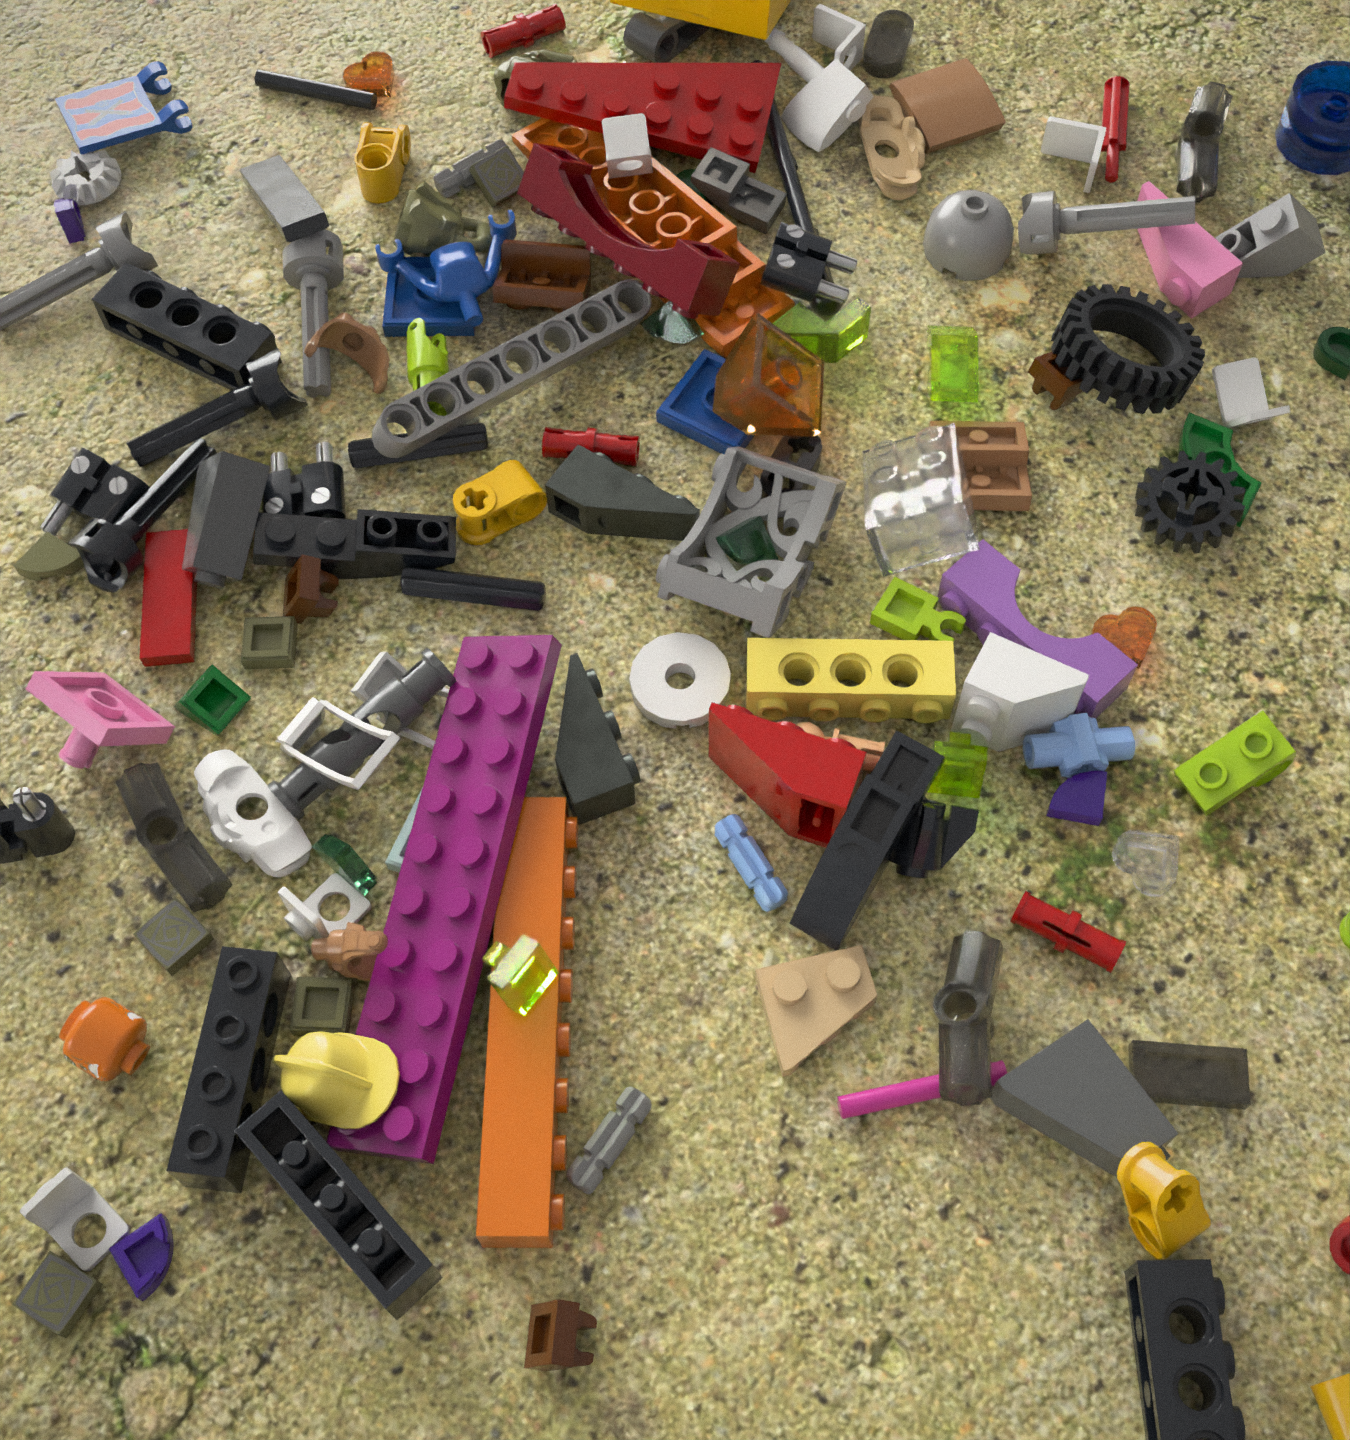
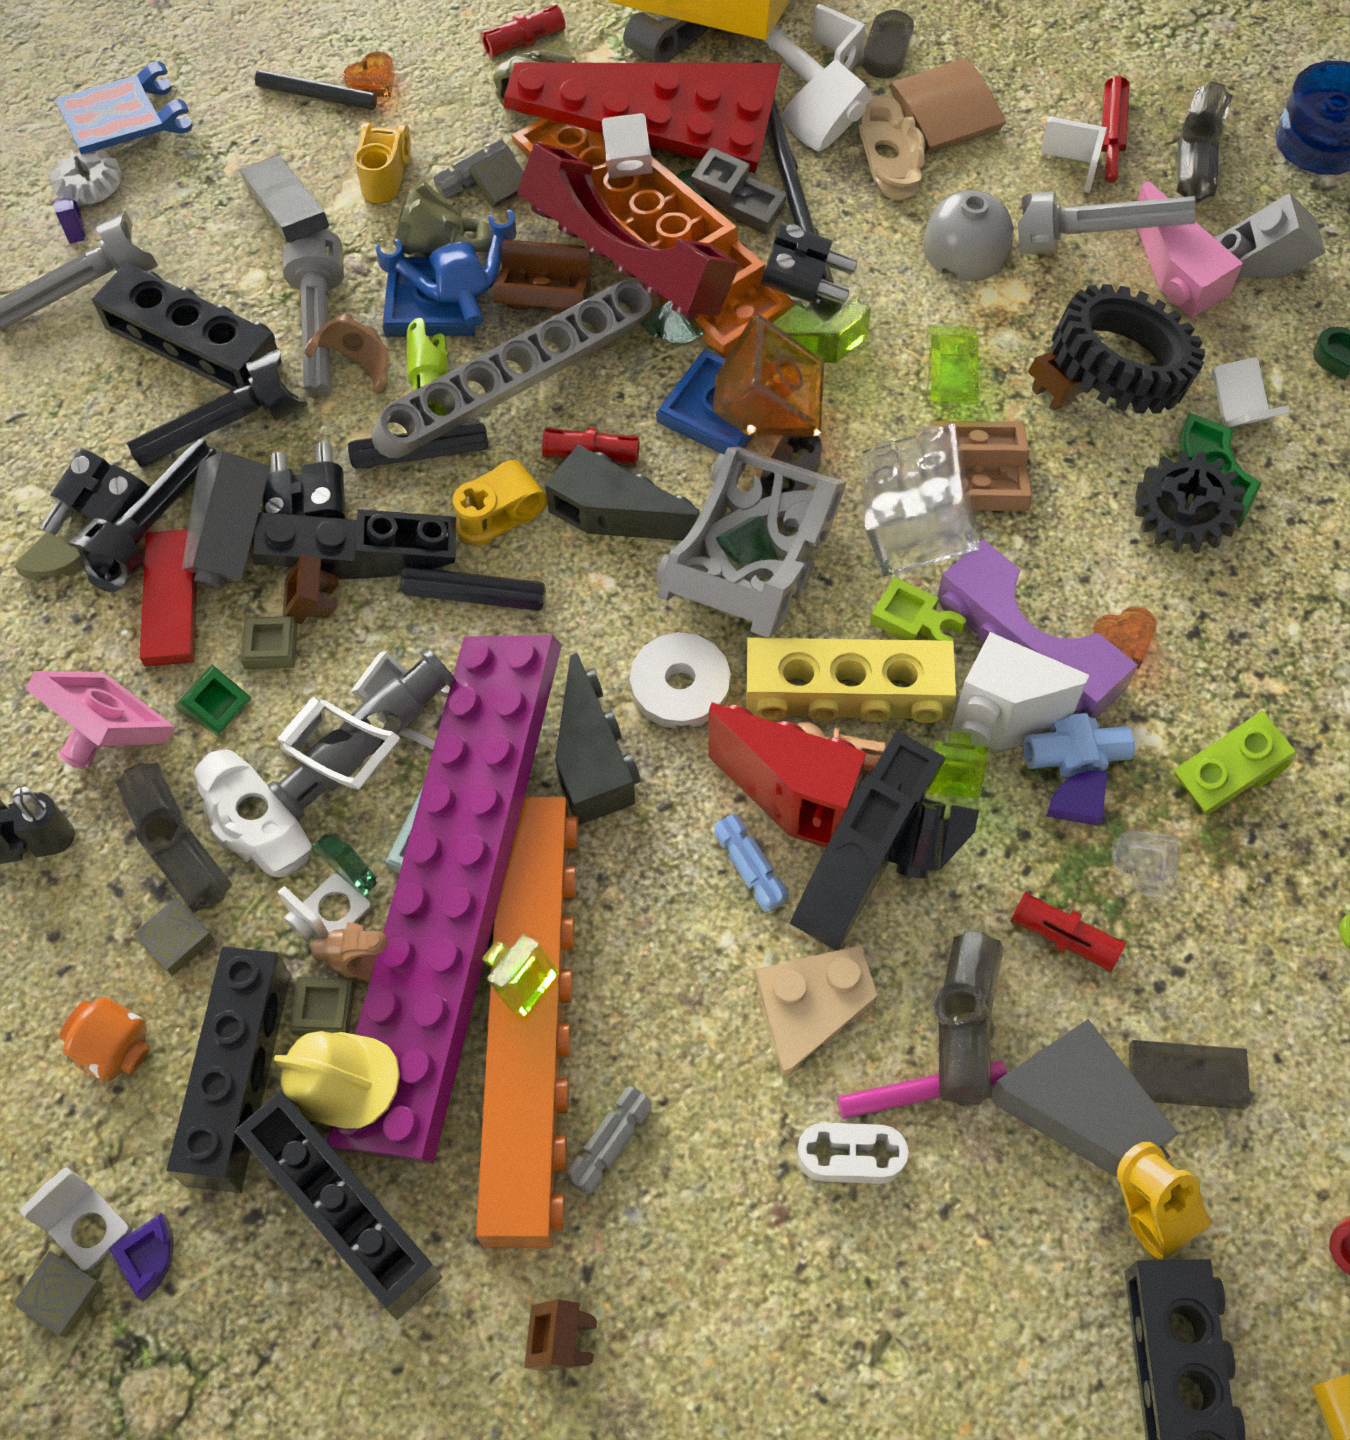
none -> white beam [796,1123,909,1184]

